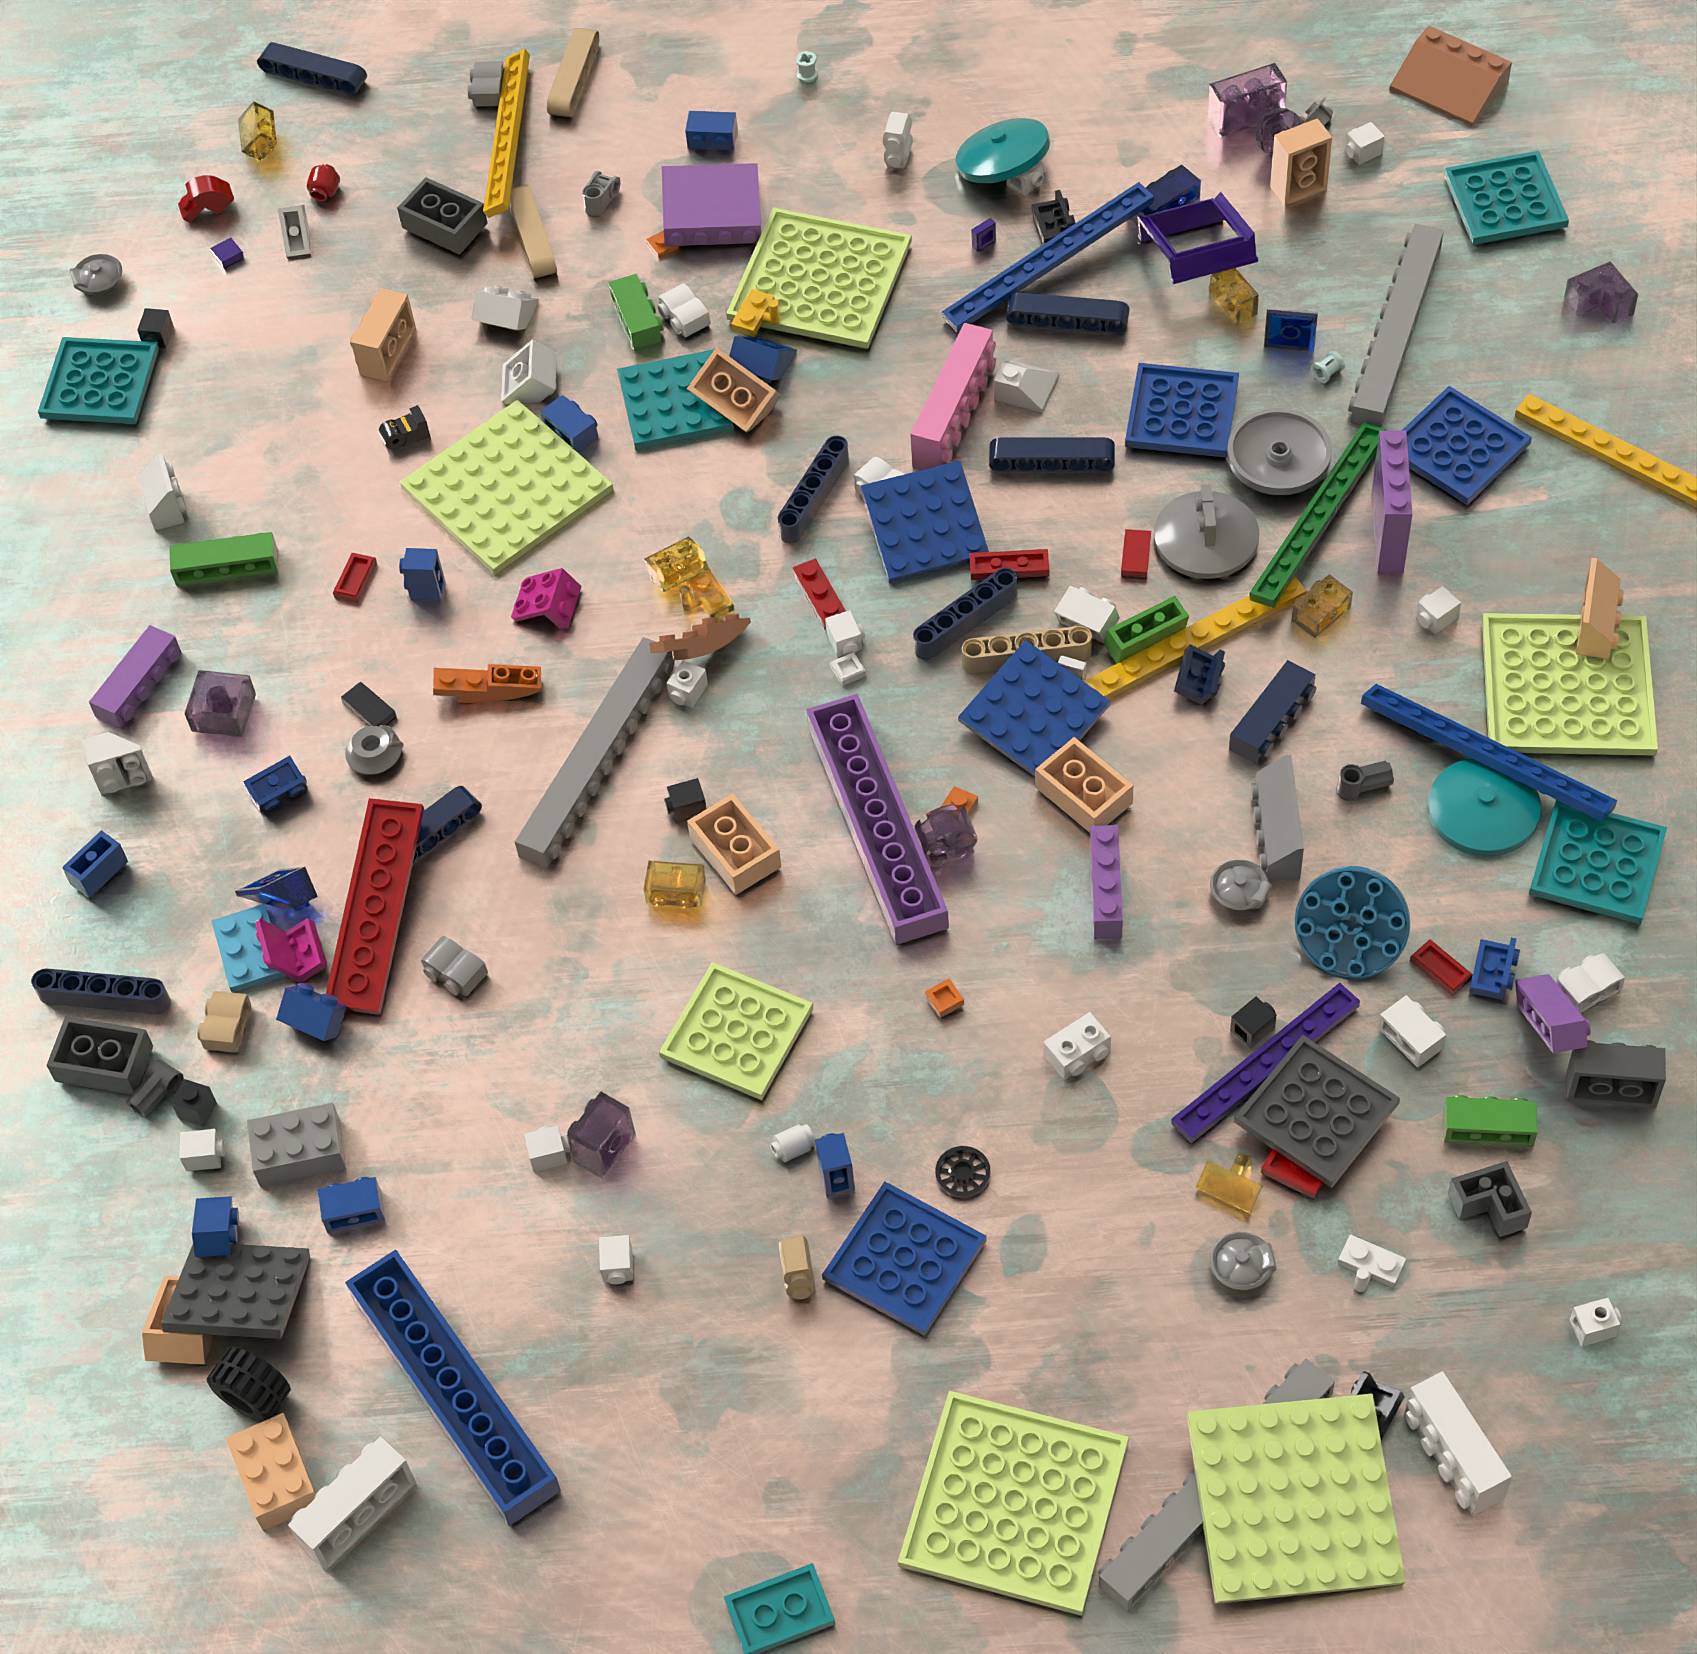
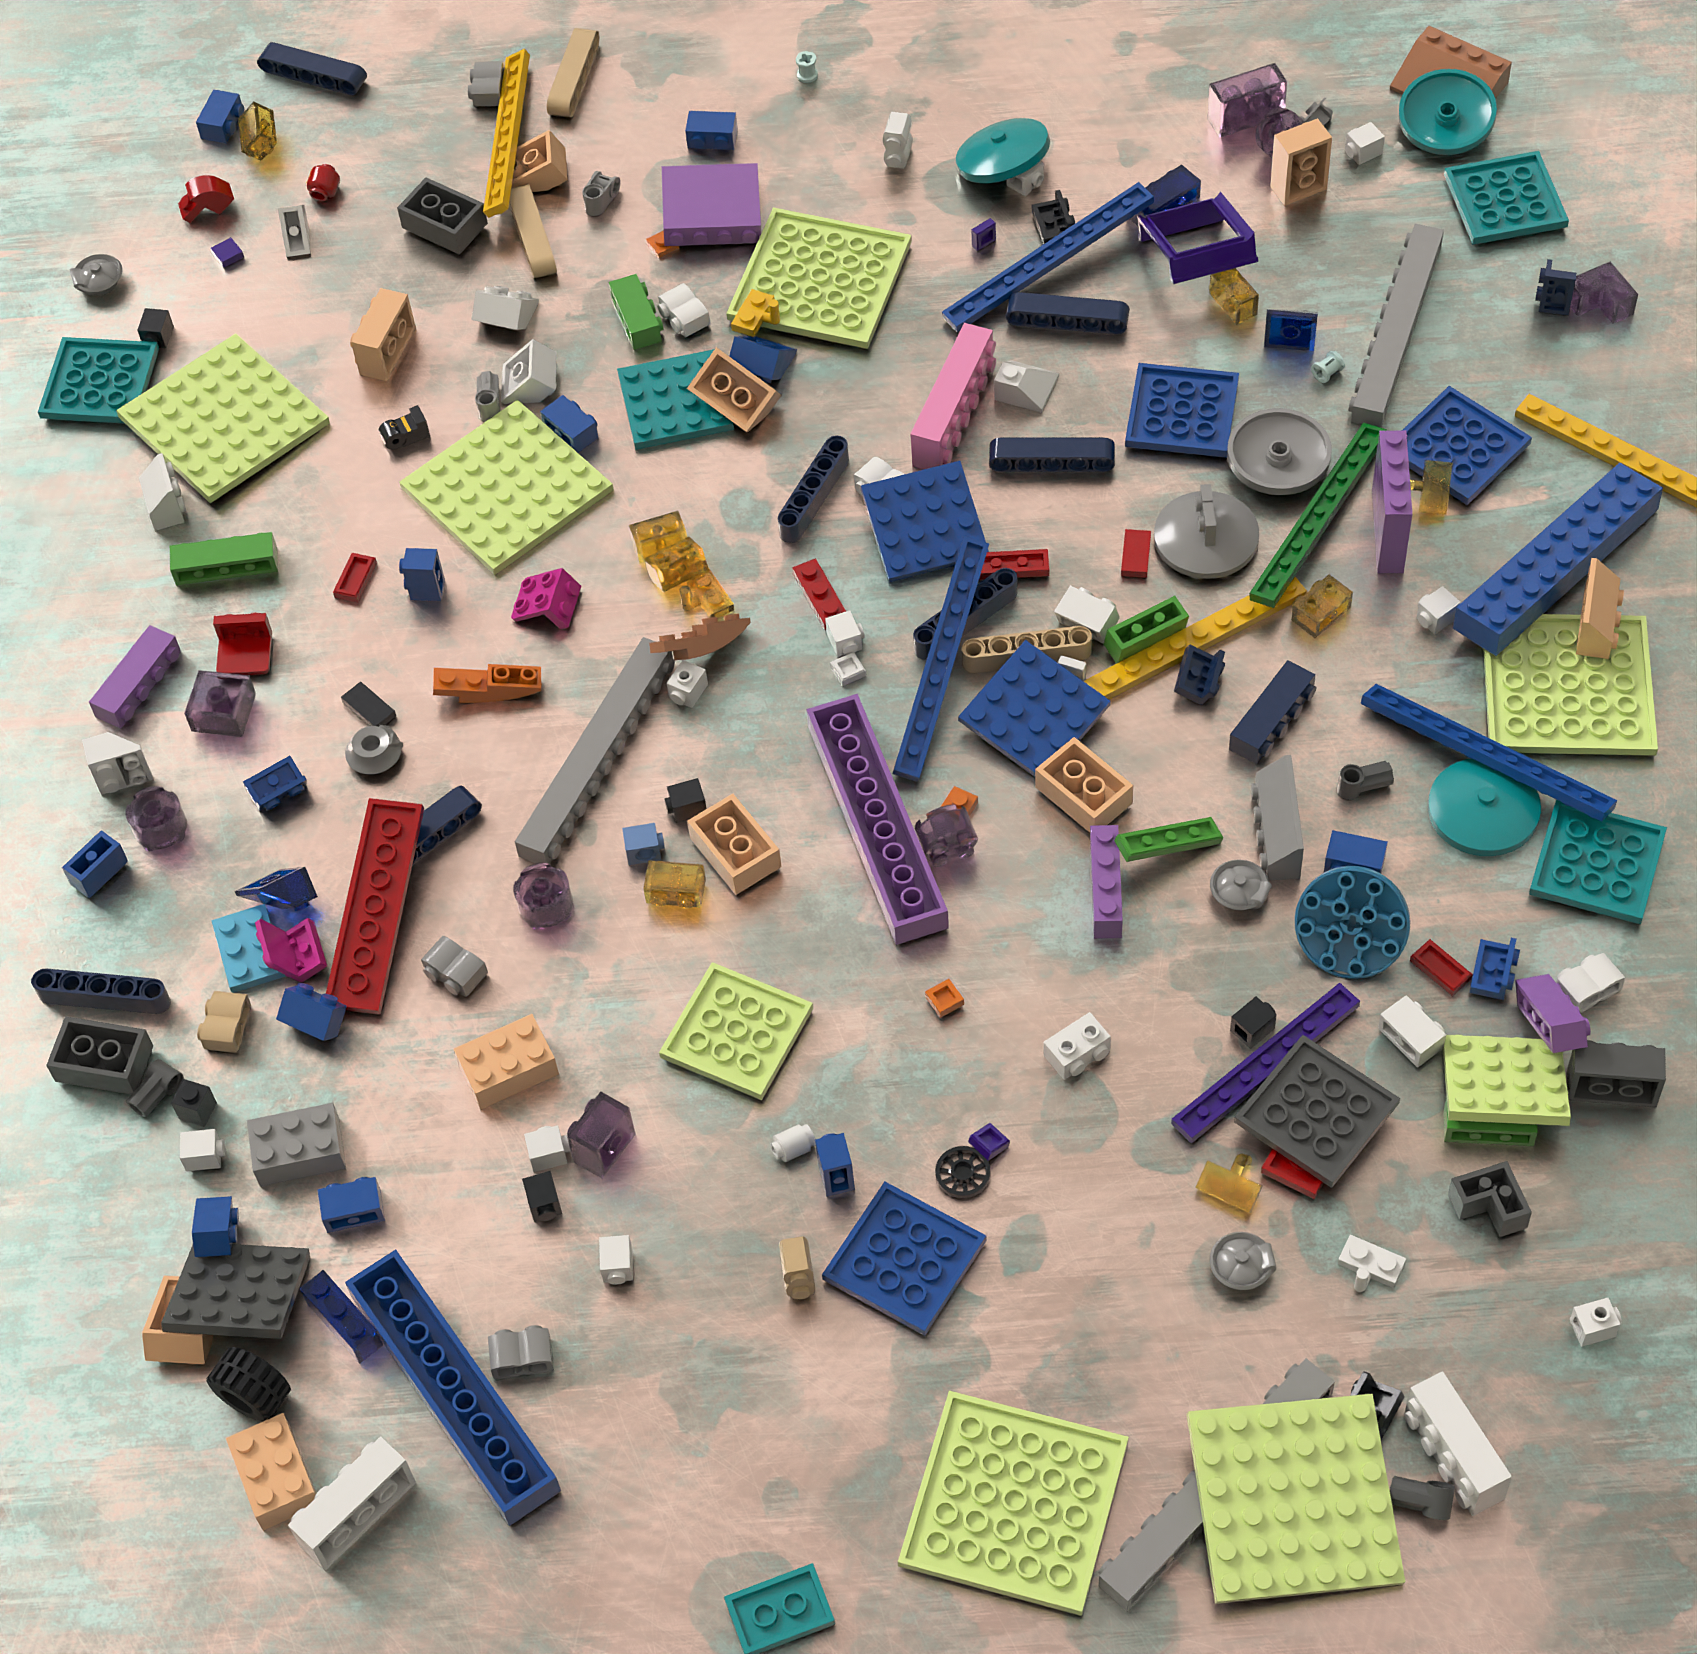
none -> yellowish green plate [116,333,330,503]
none -> clear purple brick [125,786,187,851]
none -> blue brick [196,89,245,144]
none -> red bracket [213,612,272,677]
none -> clear blue brick [300,1270,383,1364]
none -> light nougat brick [453,1014,559,1110]
none -> light grey piece [475,371,501,422]
none -> light grey brick [488,1325,553,1379]
none -> light nougat slope [511,130,568,192]
none -> brick [513,863,573,929]
none -> black brick [522,1171,562,1222]
none -> medium blue brick [622,823,665,865]
none -> clear yellow brick [629,511,689,563]
none -> blue plate [892,536,989,782]
none -> dark purple tile [968,1123,1010,1161]
none -> bright green tile [1114,817,1224,862]
none -> blue brick [1324,830,1388,873]
none -> dark grey piece [1390,1476,1455,1520]
none -> teal dish [1399,69,1497,155]
none -> clear yellow plate [1410,460,1453,515]
none -> yellowish green plate [1443,1035,1571,1126]
none -> blue brick [1453,463,1663,656]
none -> dark blue bracket [1535,259,1577,316]

